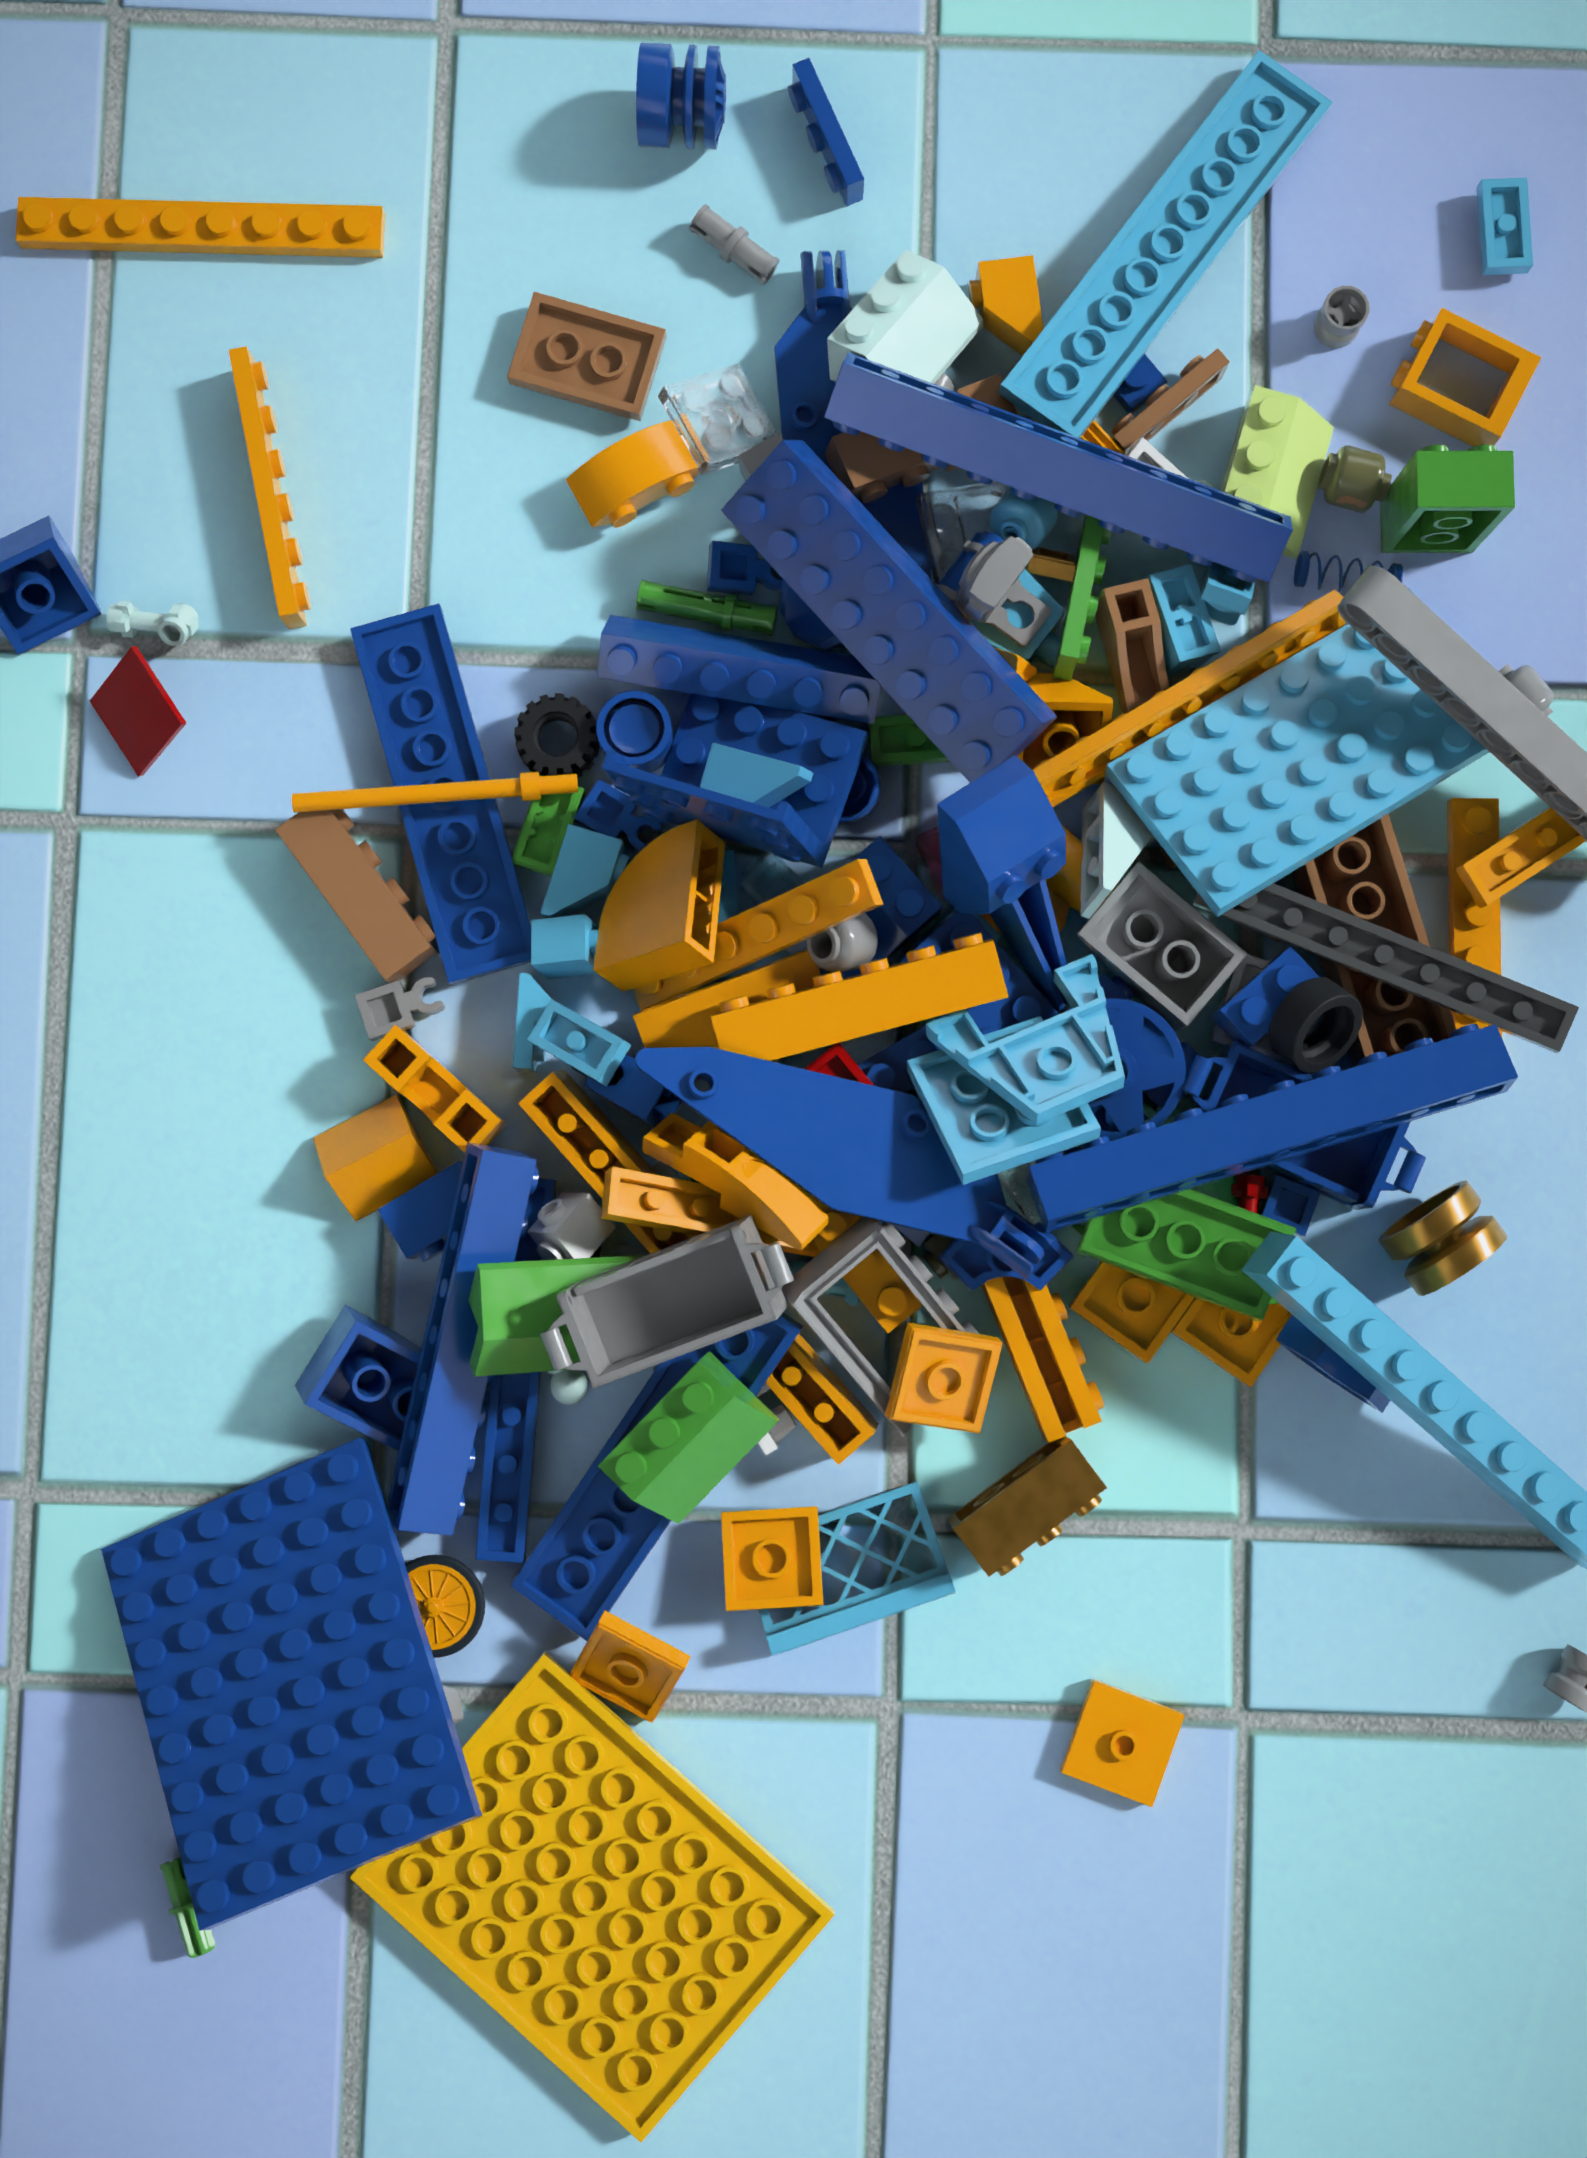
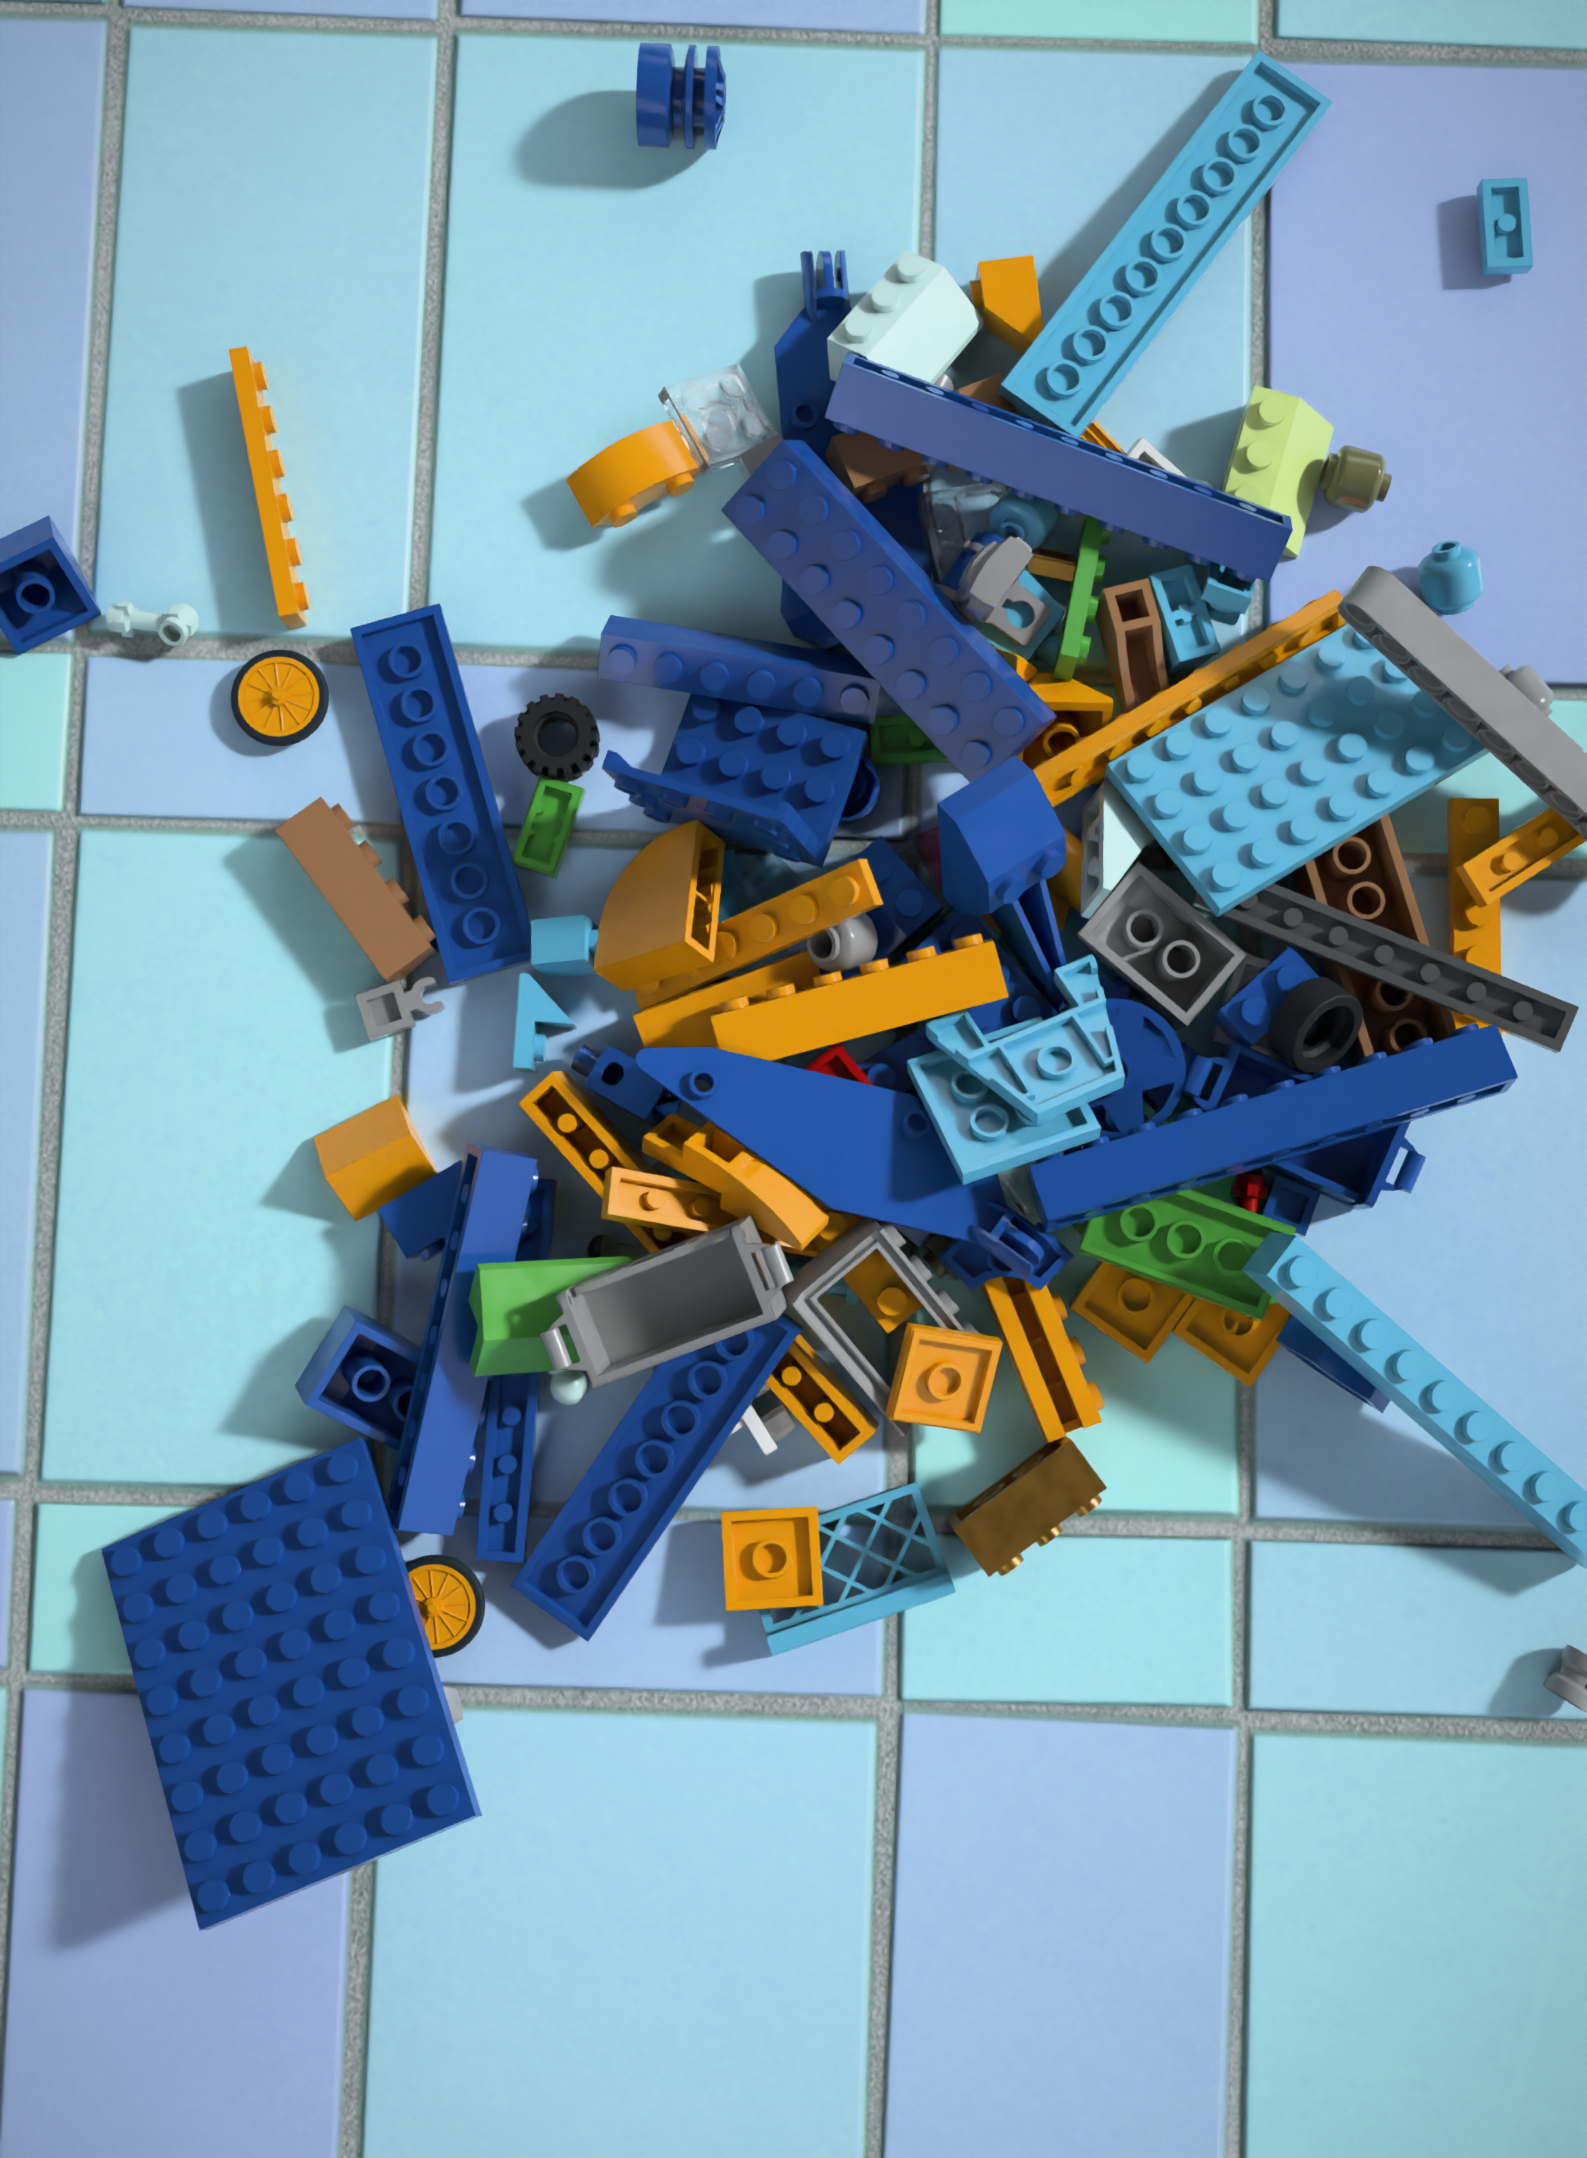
light orange plate [16,197,385,258] -> none
red piece [89,646,187,777] -> none
bright green axle [159,1857,215,1958] -> none
light orange bar [292,772,578,813] -> none
yellow plate [349,1651,835,2143] -> none
light orange arch [363,1025,508,1153] -> none
medium nougat plate [507,292,667,421] -> none
medium azure plate [527,999,631,1087] -> none
white brick [527,1192,616,1260] -> none
medium azure slope [540,824,631,919] -> none
light orange plate [569,1610,691,1723] -> none
blue plate [574,778,663,852] -> none
blue piece [596,691,674,773] -> none
bright green slope [598,1351,780,1524] -> none
bright green pin [636,580,778,636] -> none
light grey pin [689,204,780,285] -> none
medium azure slope [700,743,814,808] -> none
blue plate [706,541,782,596] -> none
blue plate [788,58,864,207] -> none
light orange plate [1060,1678,1185,1807] -> none
medium nougat plate [1111,348,1230,453] -> none
blue plate [1113,353,1168,414] -> none
blue piece [1294,550,1403,593] -> none
light grey wheel [1314,285,1370,348] -> none
pearl gold wheel [1378,1180,1507,1296] -> none
bright green brick [1380,445,1515,553] -> none
light orange window [1389,308,1542,446] -> none
none -> light orange wheel [231,650,329,746]
none -> medium azure head [1418,541,1484,615]

